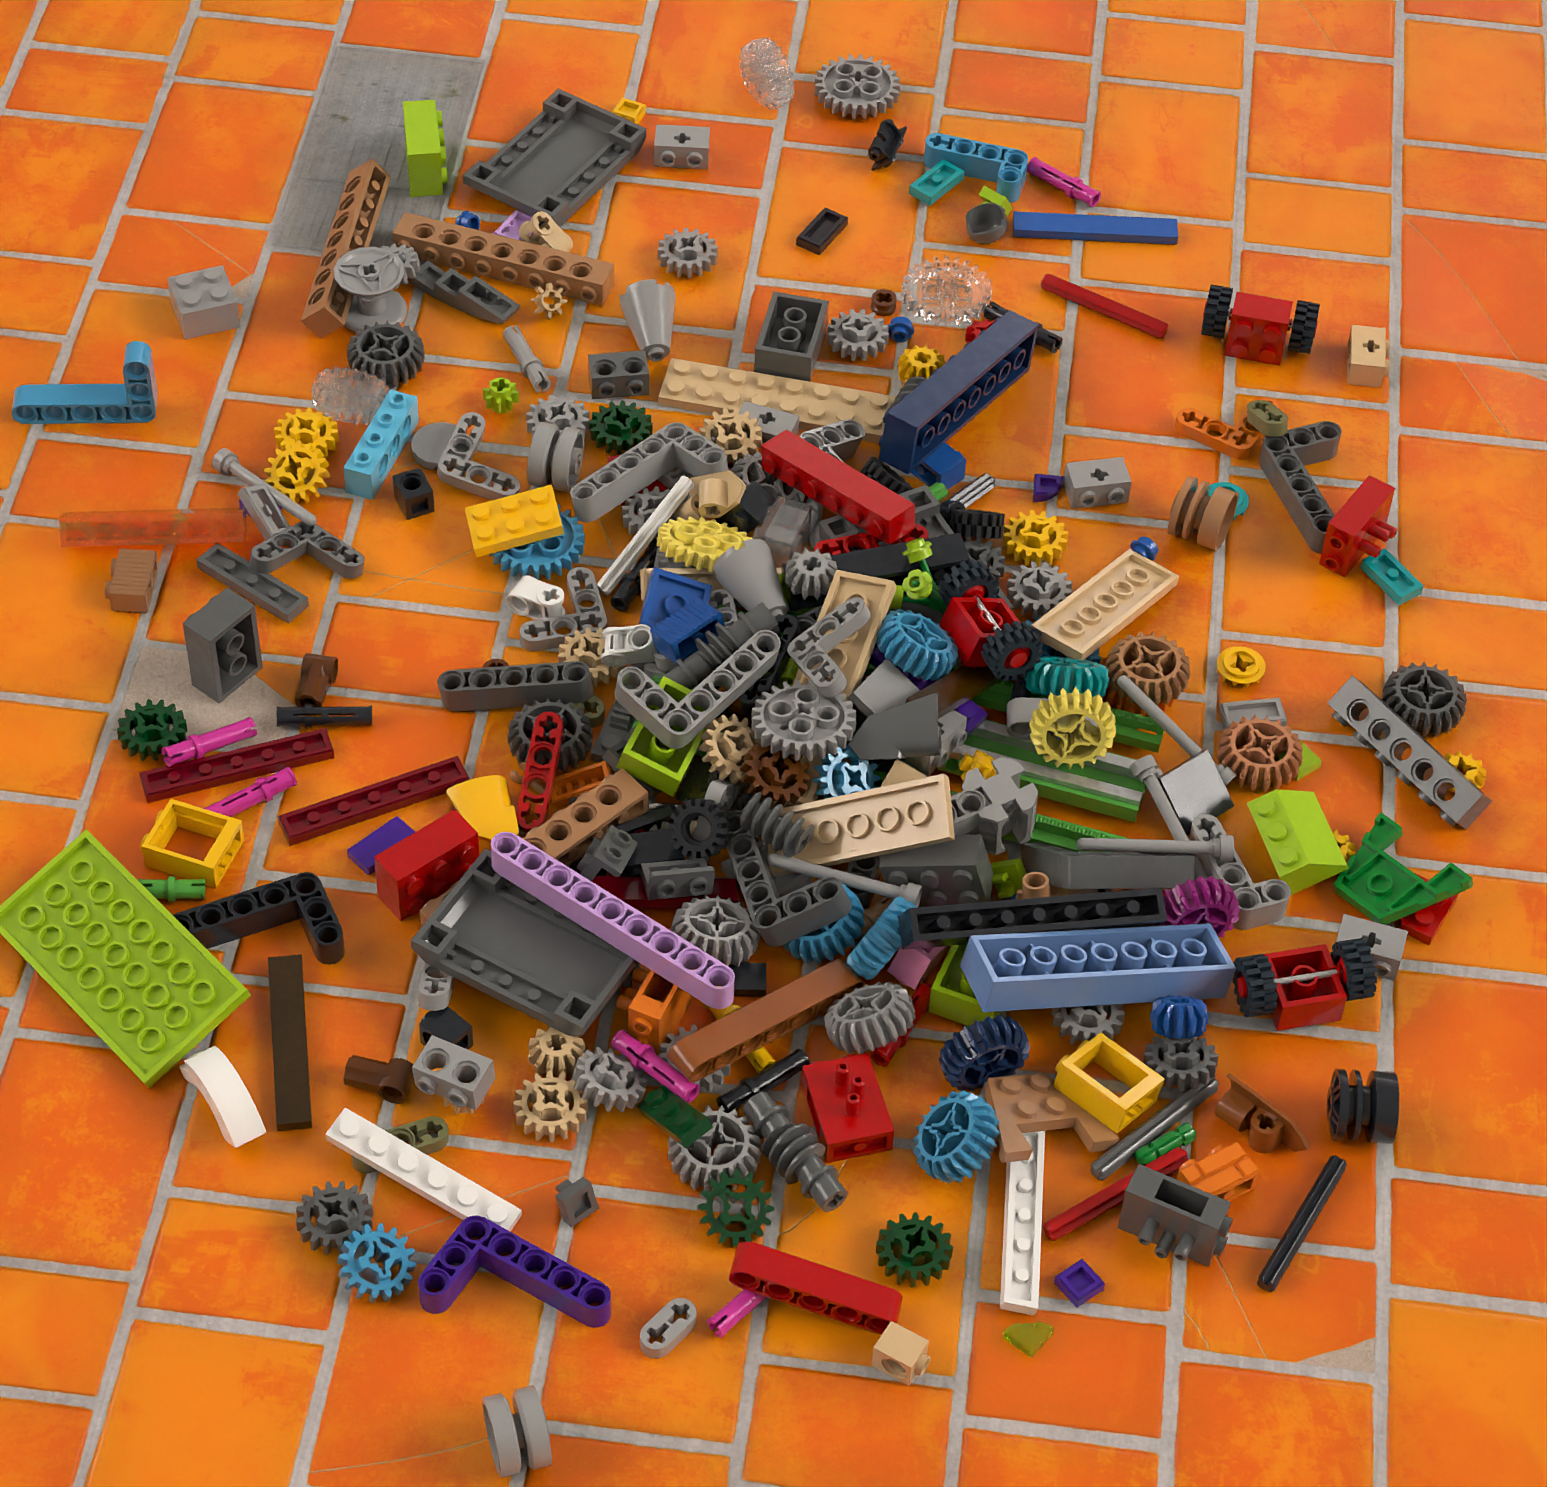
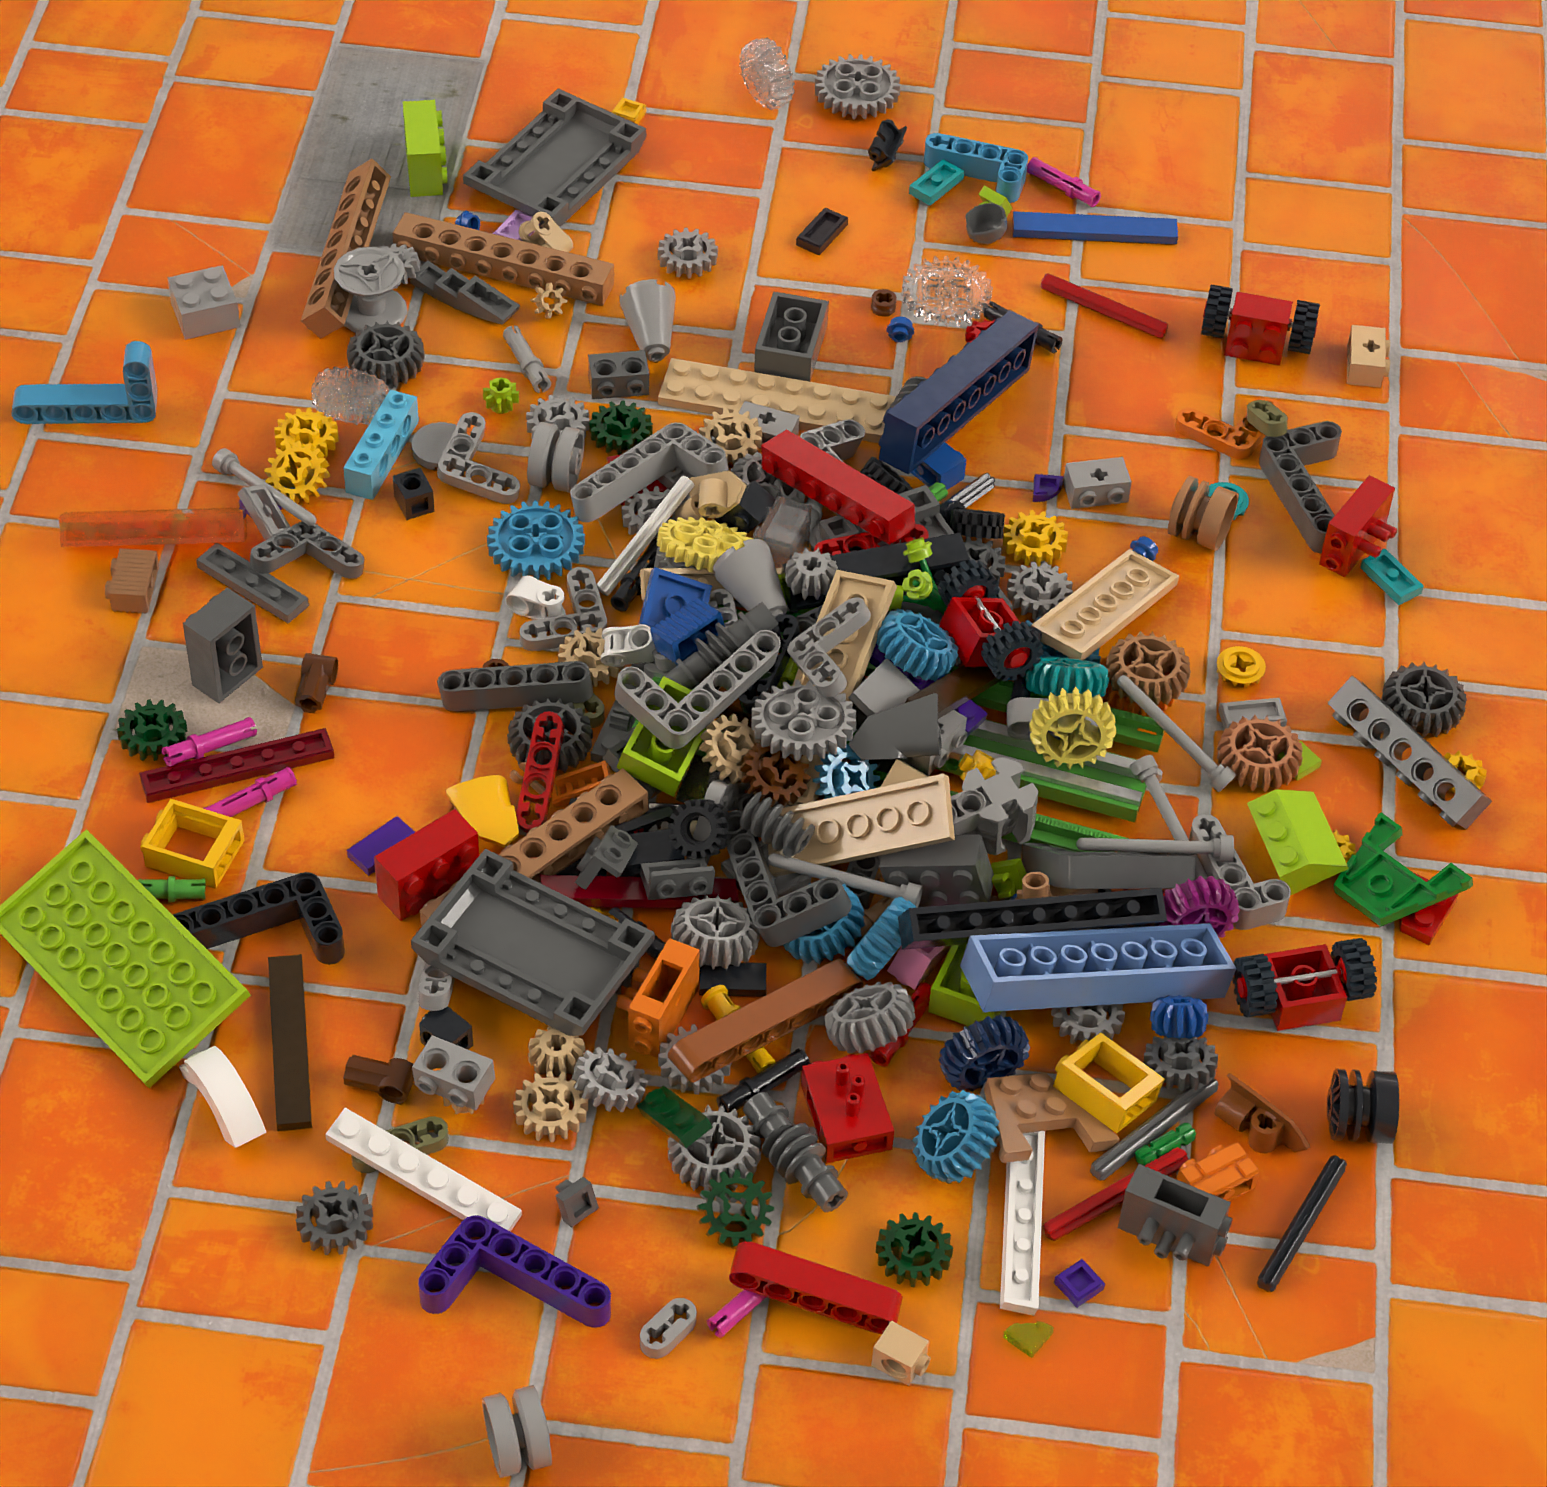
black pin [276,704,372,729] -> none
dark red tile [278,756,470,846] -> none
dark azure gear [337,1223,416,1303] -> none
yellow plate [465,484,564,557] -> none
lavender beam [491,832,735,1009] -> none
dark pink pin [611,1030,700,1103] -> none
light grey brick [654,124,710,169] -> none
light grey gear [827,309,889,361] -> none
yellow gear [897,344,945,382] -> none
tile [1157,750,1234,835] -> none
light grey brick [1336,914,1408,981] -> none

